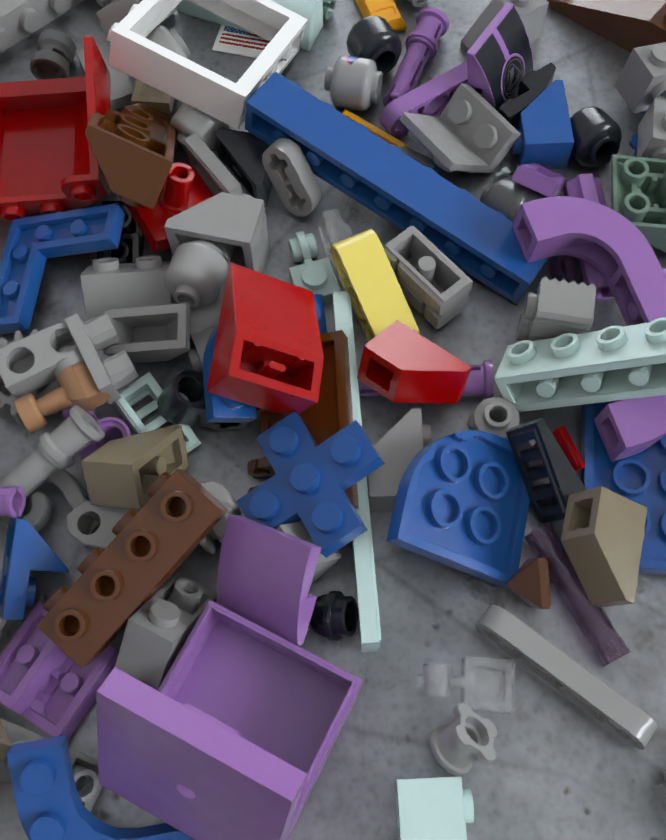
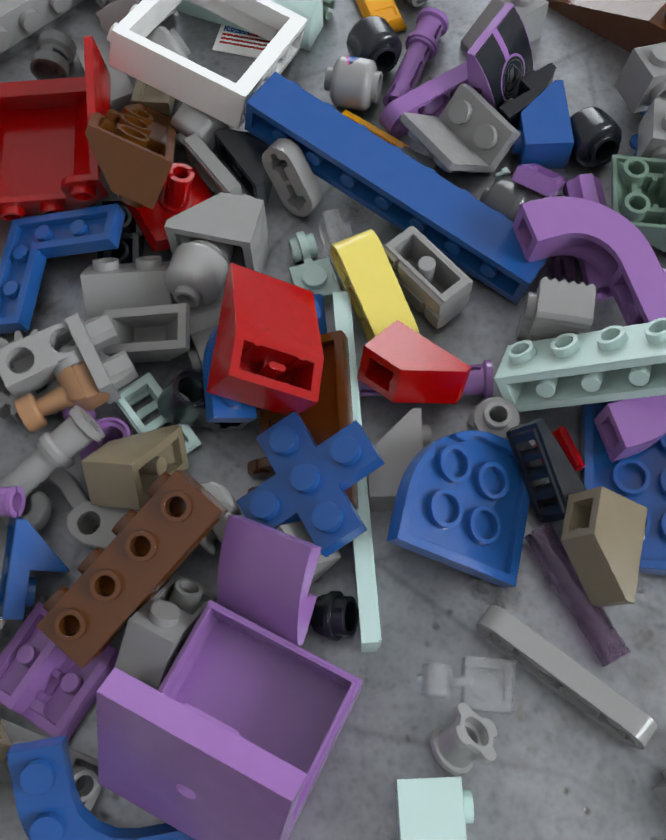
reddish brown slope [505,558,551,609] -> none

